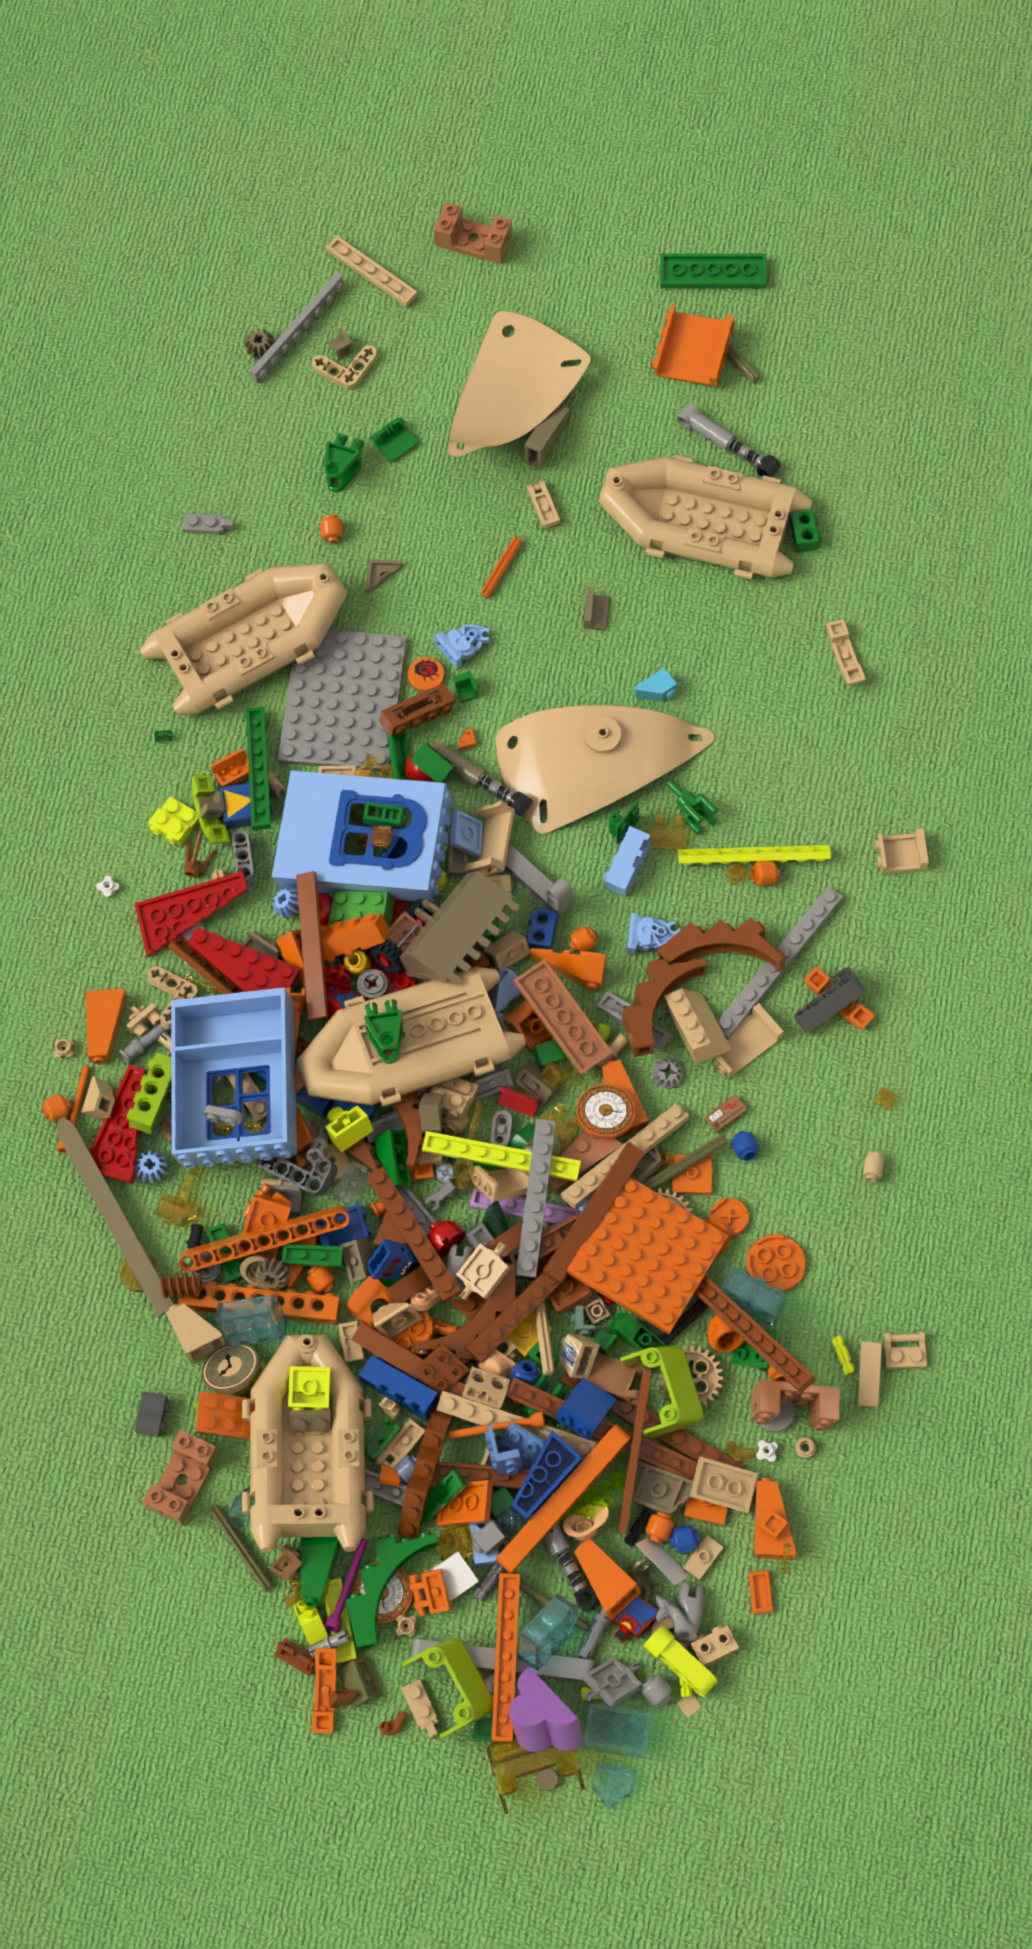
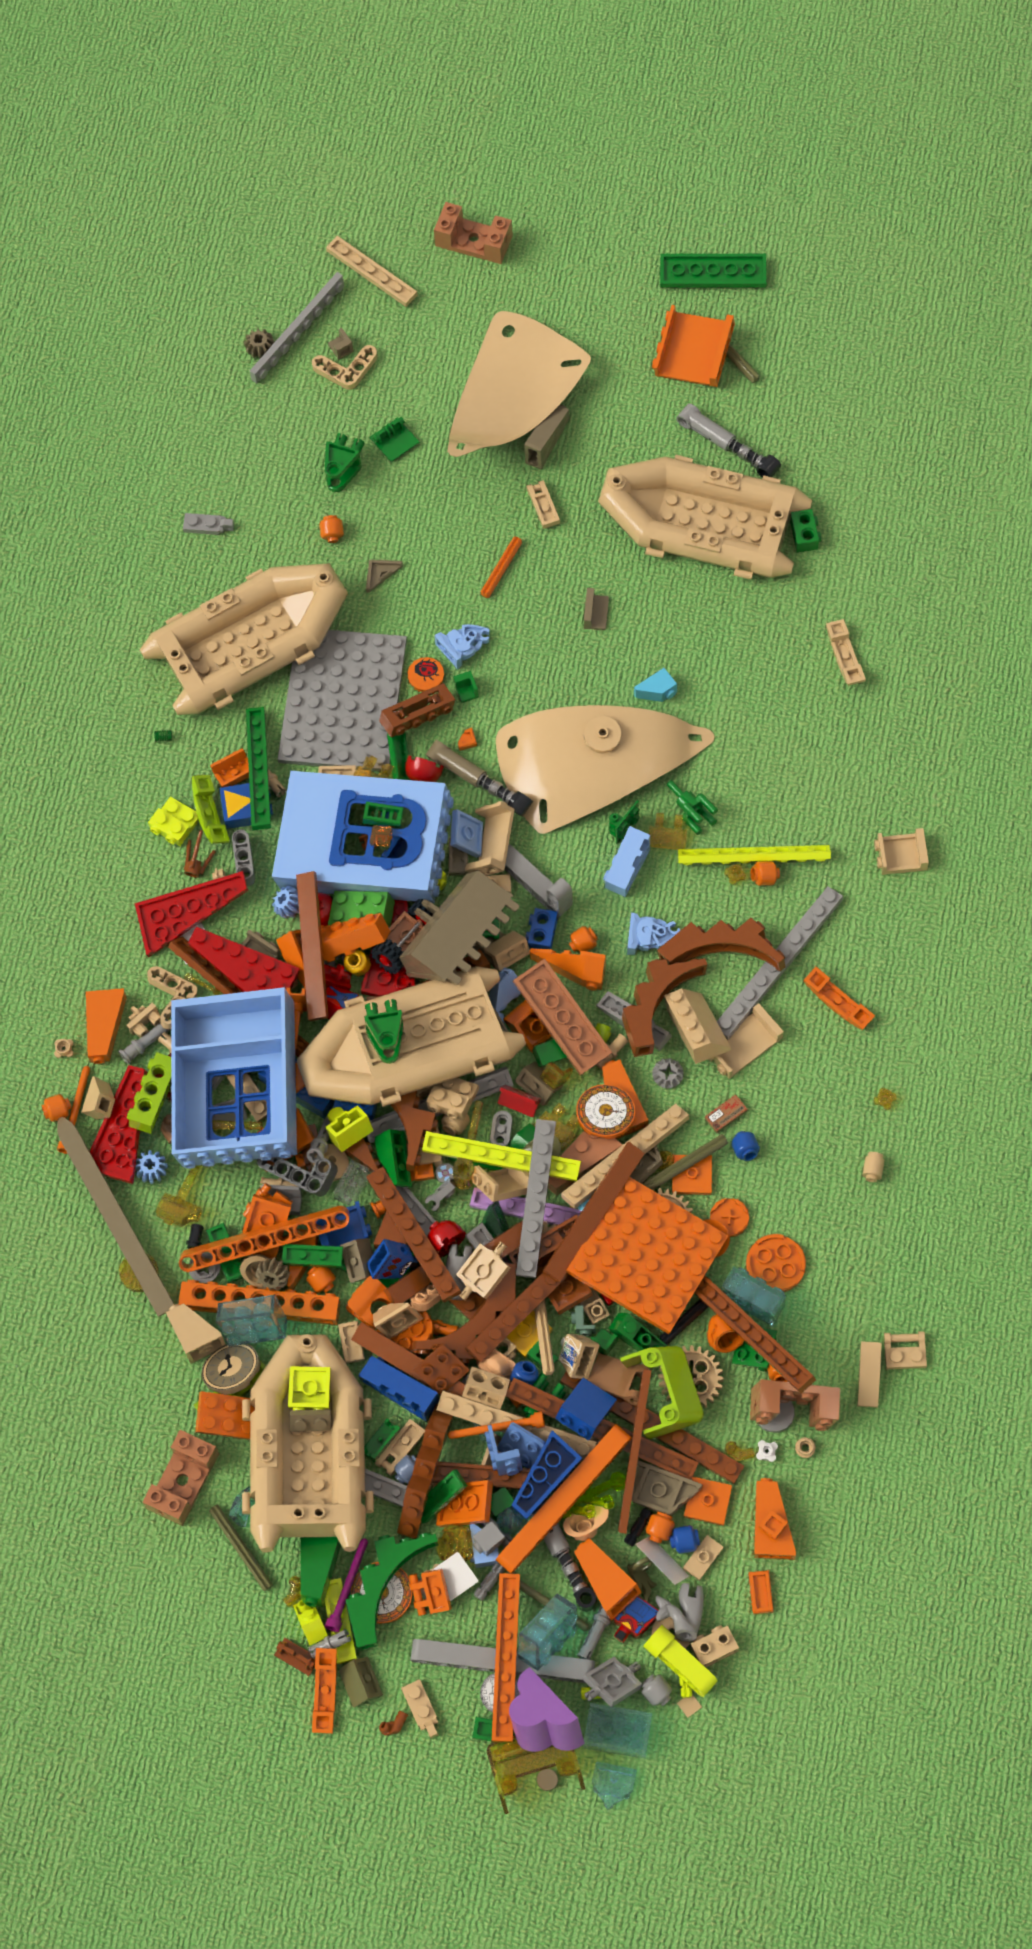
white plate [96,876,119,897] -> none
dark grey brick [135,1392,170,1437] -> none
dark orange piece [160,1272,202,1298] -> none
dark tan panel [197,791,225,819] -> none
light grey plate [204,1105,243,1126] -> none
medium nougat bracket [269,1543,302,1581] -> none
dark orange slope [328,1689,356,1708] -> none
light grey gear [357,969,388,999] -> none
tan plate [379,1397,401,1421] -> none
orange tile [379,1464,400,1487] -> none
tan plate [395,1615,416,1636] -> none
lime windscreen [401,1638,493,1740] -> none
green panel [411,743,456,783] -> none
dark tan slope [419,1093,444,1132] -> none
tan plate [689,1457,758,1513] -> none
clear yellow hinge [779,1543,791,1574] -> none
dark grey beam [793,967,866,1033] -> none
neon yellow axle [832,1336,855,1375] -> none

